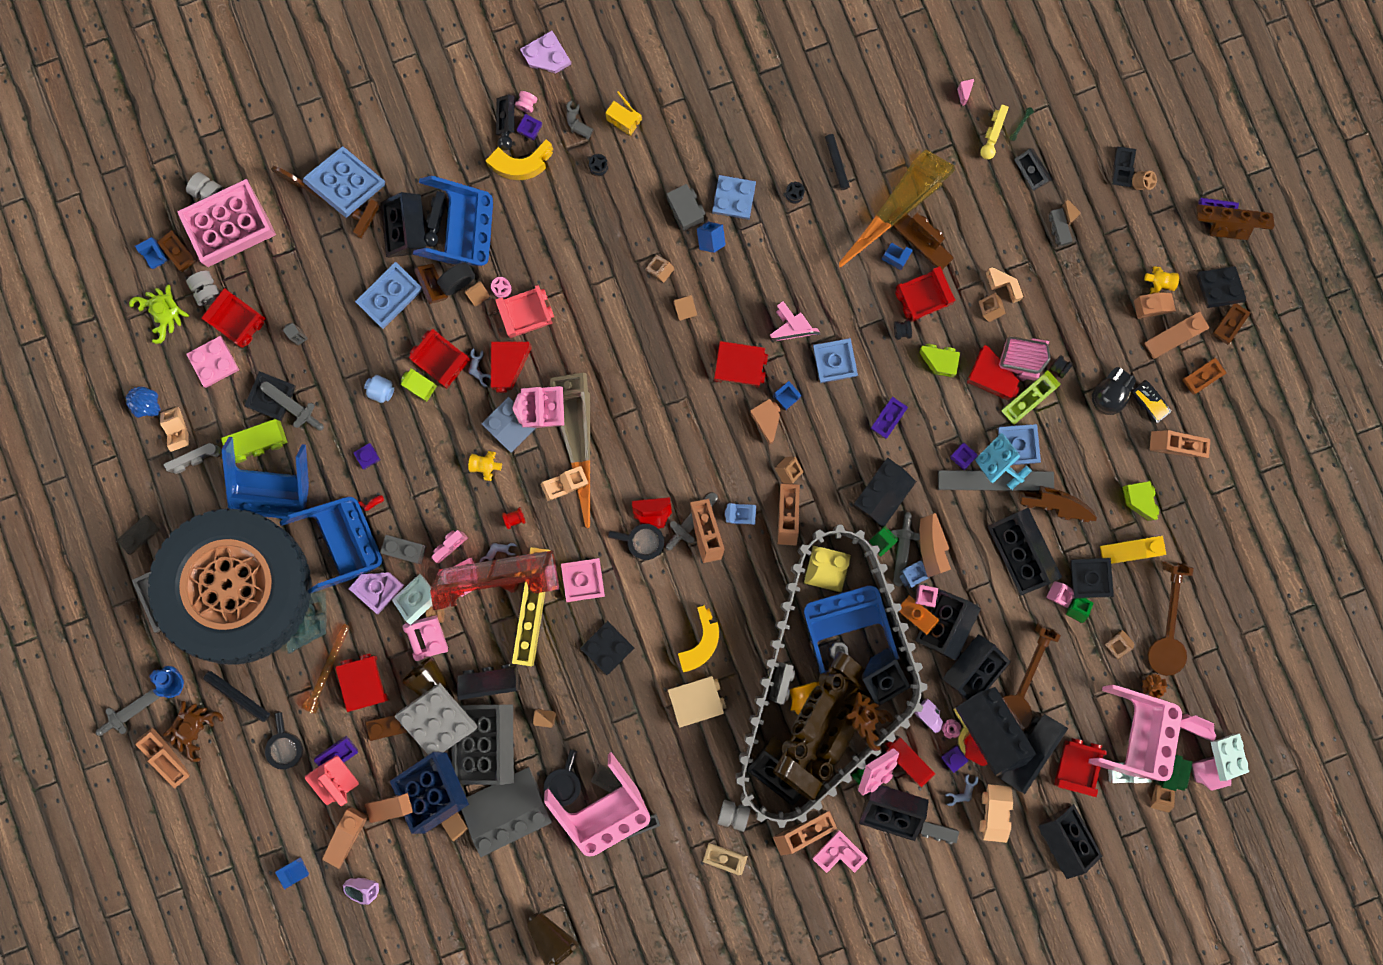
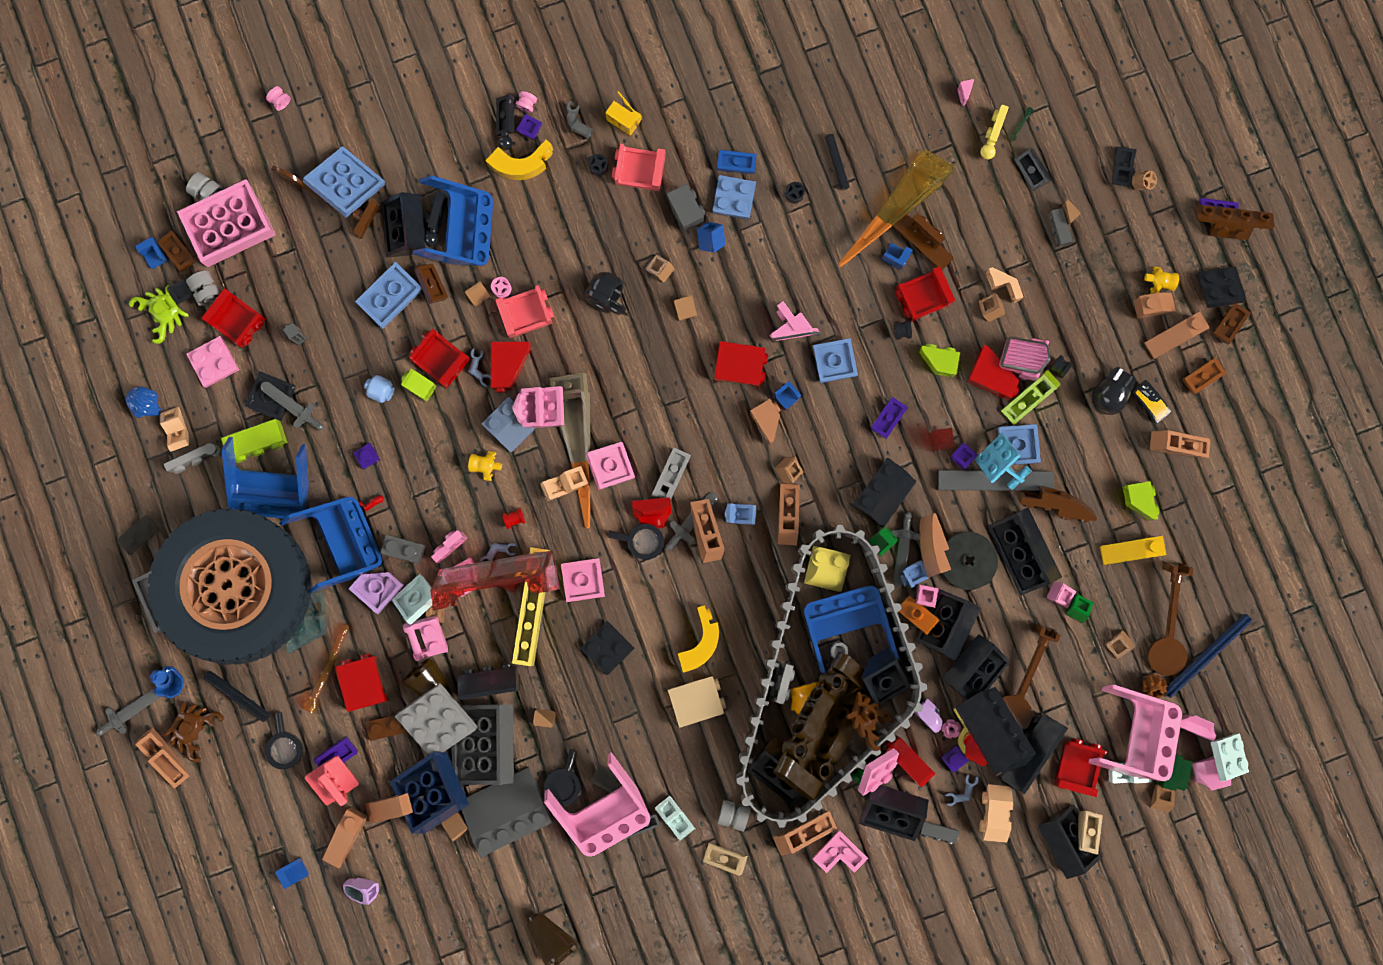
black tyre [437,262,475,295] -> none
lavender plate [520,31,571,74] -> none
black plate [1070,558,1114,599] -> none
none -> black plate [168,278,194,305]
none -> bright pink wheel [266,86,291,111]
none -> black piece [583,272,628,316]
none -> bright pink plate [586,442,635,490]
none -> coral panel [612,143,666,191]
none -> light grey plate [652,447,691,500]
none -> light aqua slope [655,796,696,841]
none -> blue plate [717,150,757,174]
none -> clear red brick [930,428,955,452]
none -> pearl dark grey piece [943,532,998,590]
none -> tan slope [1078,811,1103,855]
none -> dark blue axle [1164,614,1253,698]

